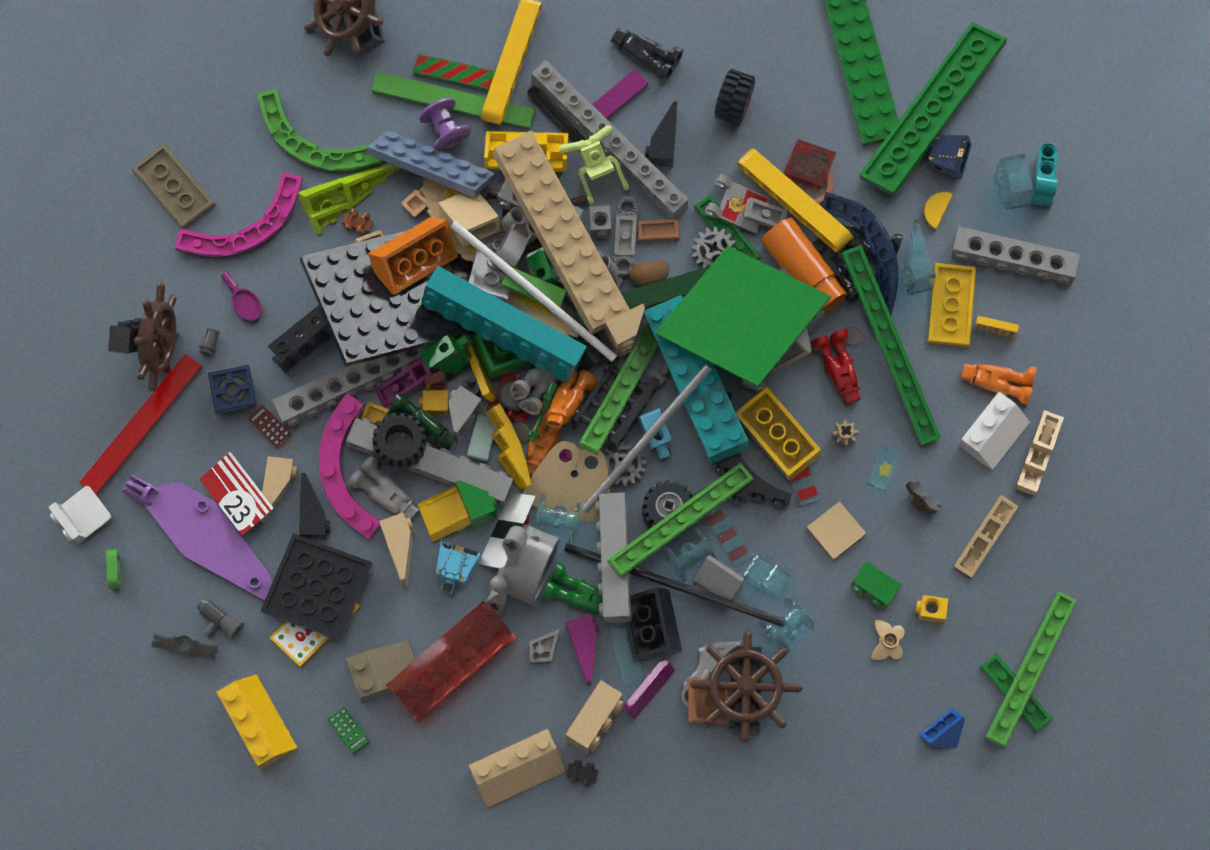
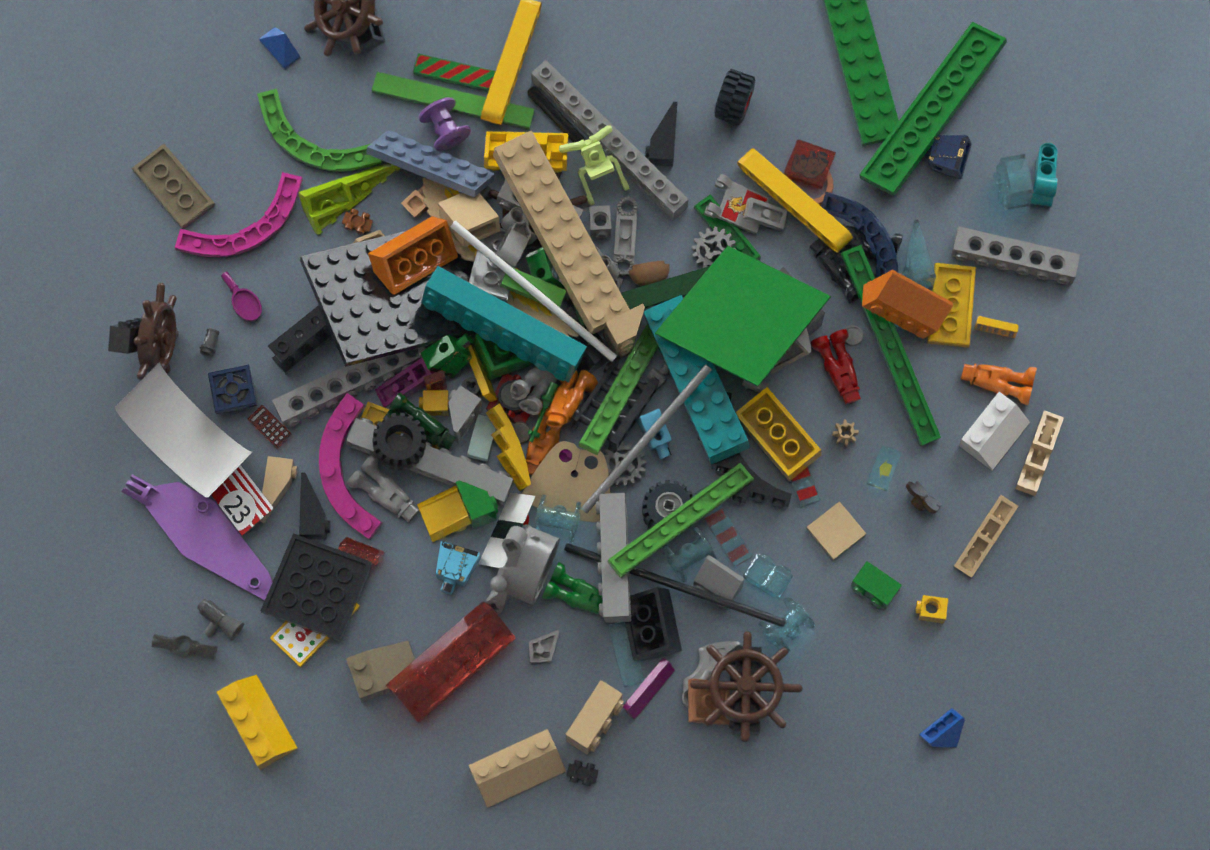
white bracket [49,486,112,544] -> none
red tile [79,353,202,495] -> none
bright green beam [106,549,121,590] -> none
tile [327,706,370,754] -> none
tan slope [379,513,415,589] -> none
magenta slope [566,614,600,686] -> none
magenta tile [592,69,648,120] -> none
black piece [611,28,684,82] -> none
nougat tile [637,219,679,243] -> none
orange piece [761,218,847,314] -> none
tan animal [871,620,905,661] -> none
yellow tile [923,192,953,231] -> none
green tile [980,653,1053,733] -> none
bright green tile [984,591,1077,749] -> none
none -> white sticker [115,362,252,498]
none -> blue slope [259,27,300,69]
none -> clear red tile [338,537,385,565]
none -> orange slope [862,270,953,339]

